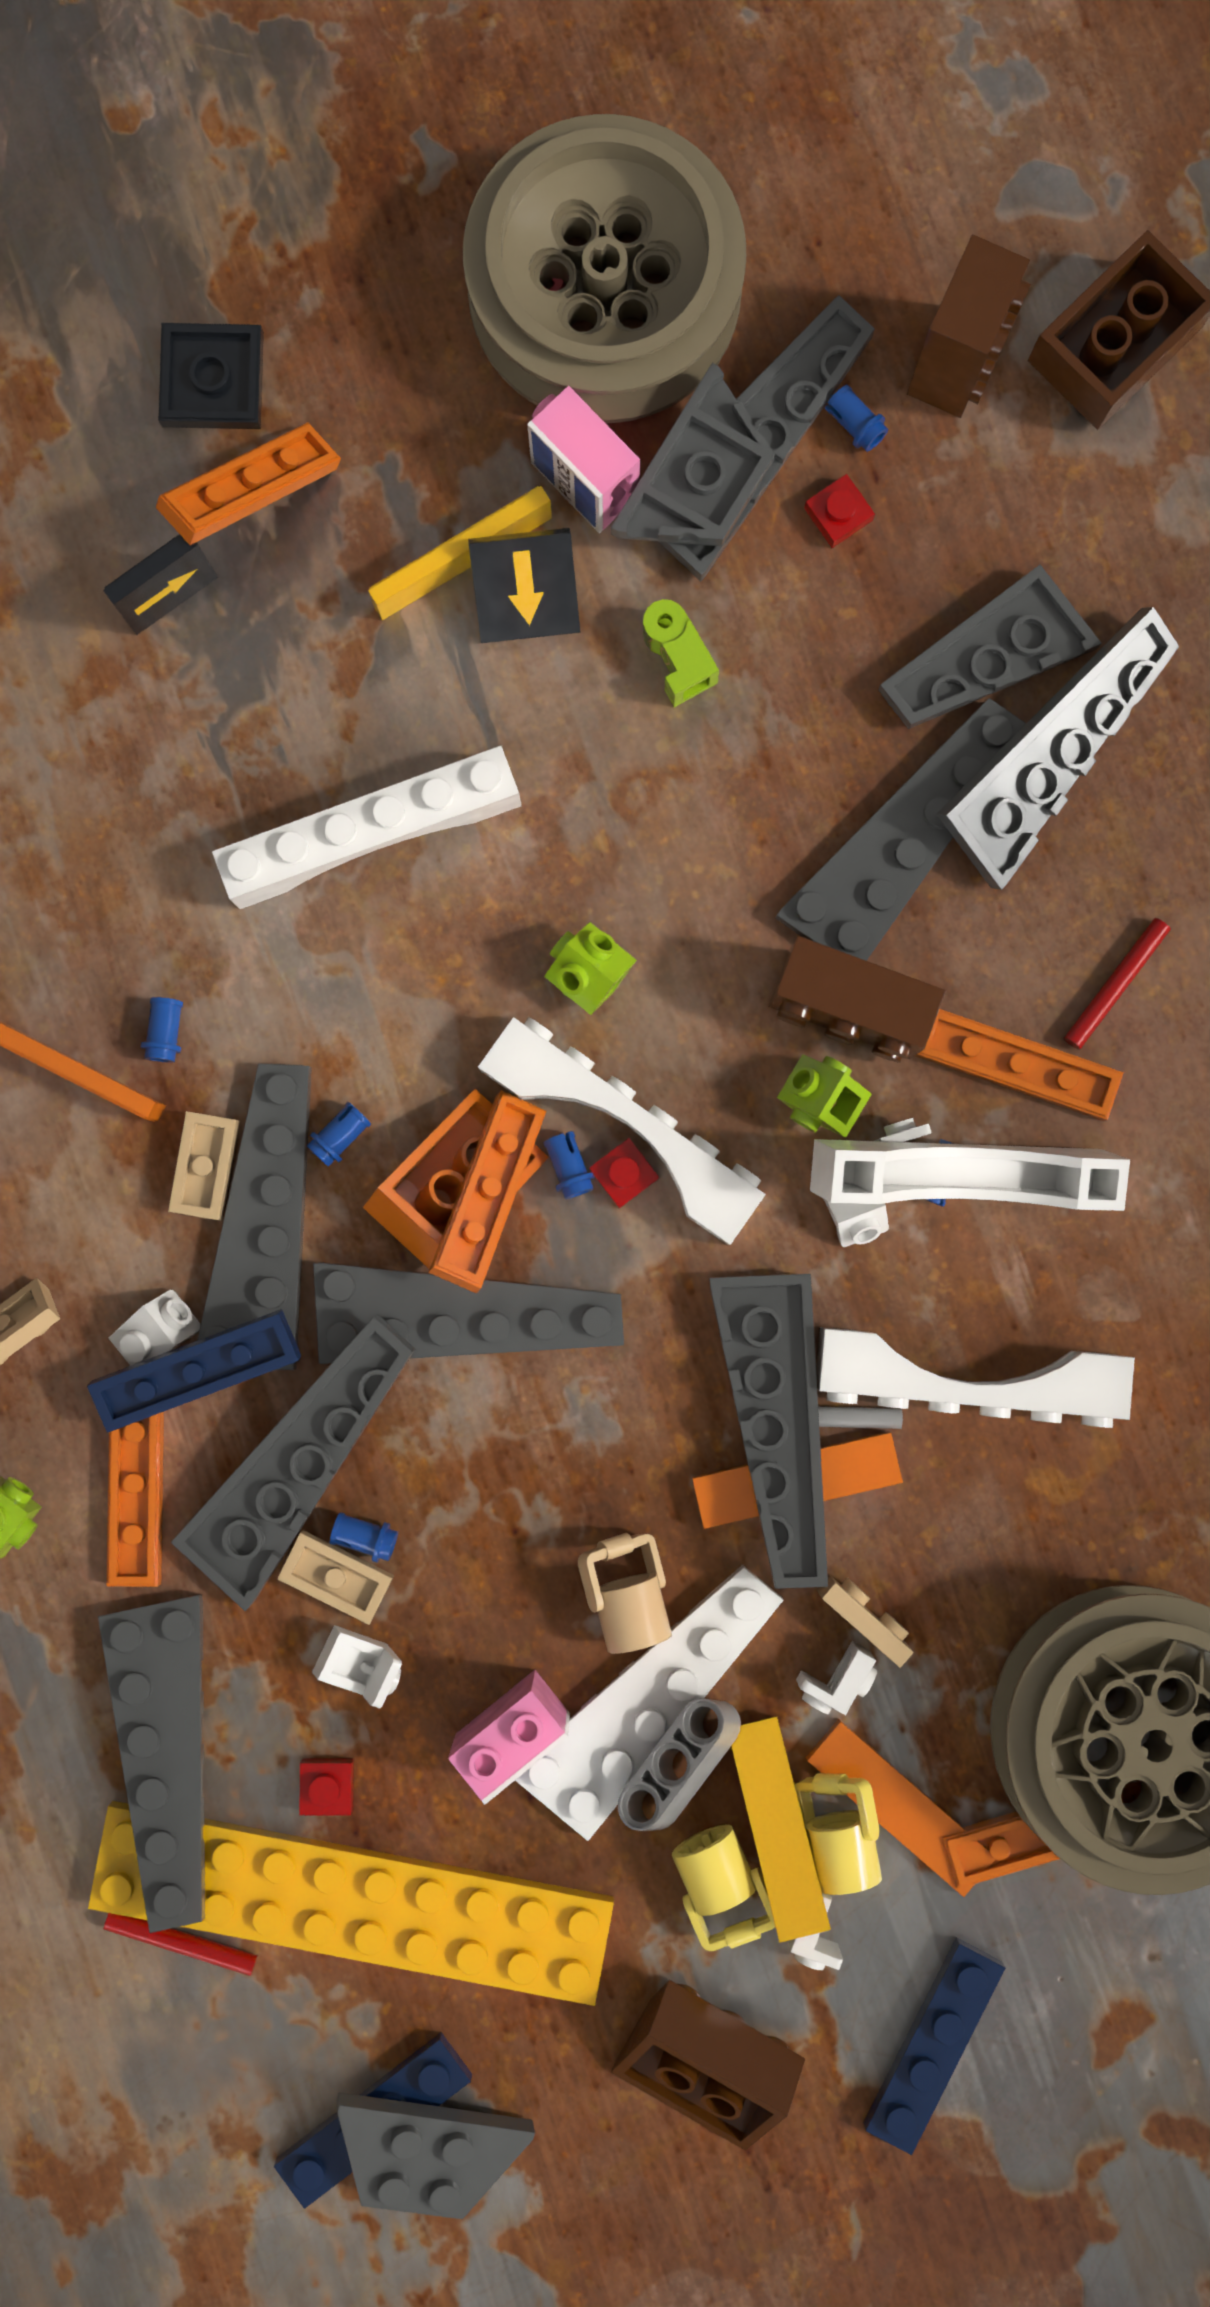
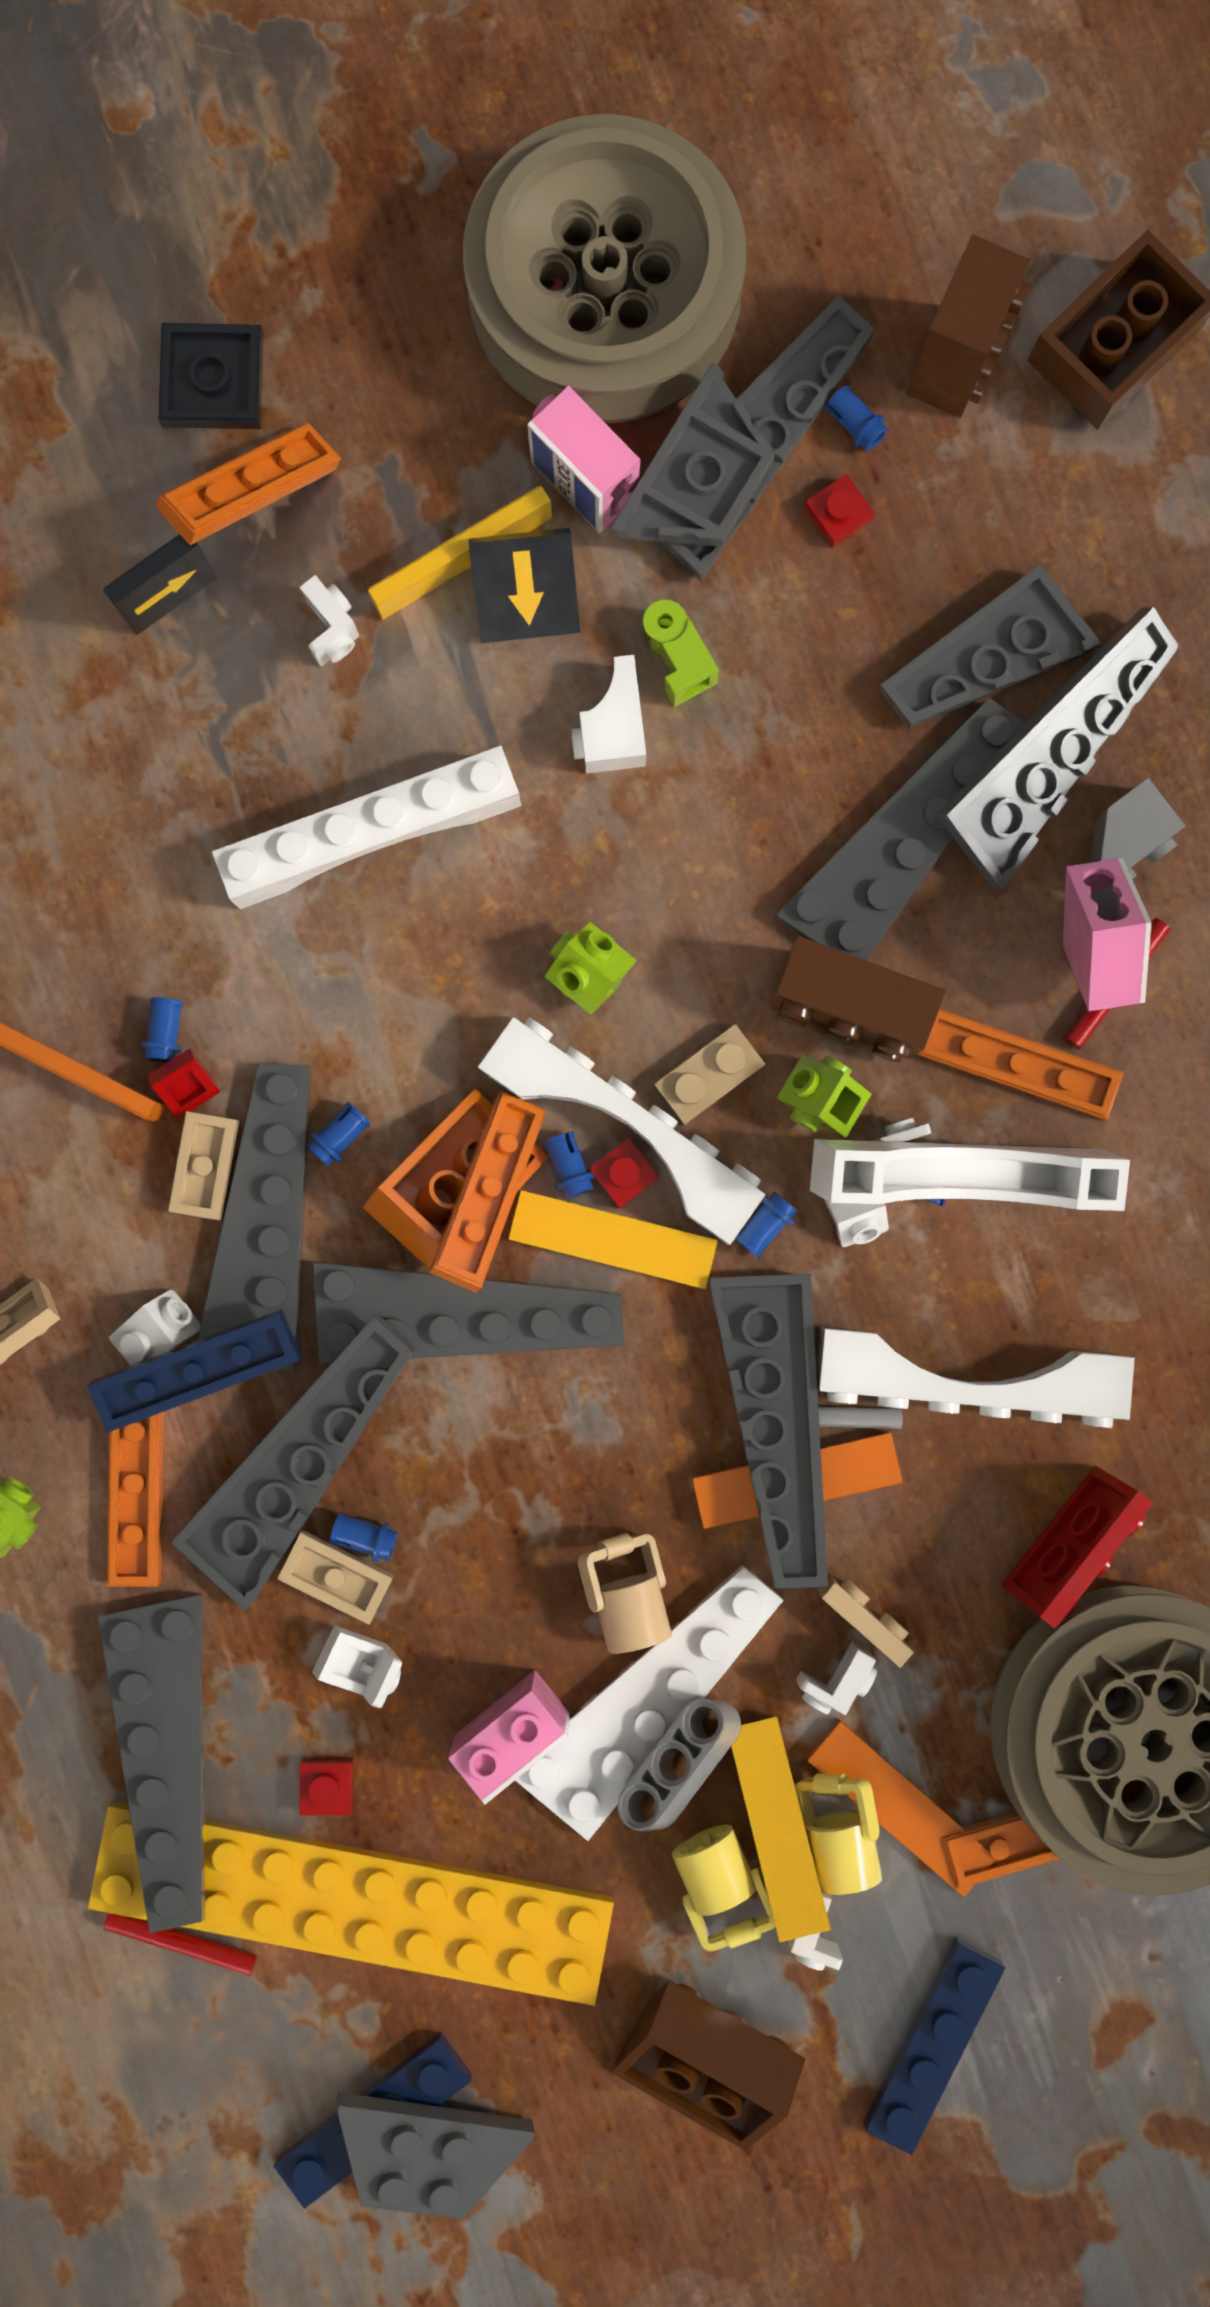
none -> red plate [146,1048,220,1119]
none -> white bracket [299,575,359,666]
none -> yellow tile [508,1190,718,1289]
none -> white arch [571,655,646,774]
none -> tan plate [654,1024,766,1125]
none -> blue pin [735,1192,797,1258]
none -> red plate [1002,1465,1154,1629]
none -> bright pink piece [1063,858,1151,1011]
none -> light grey slope [1090,778,1186,879]

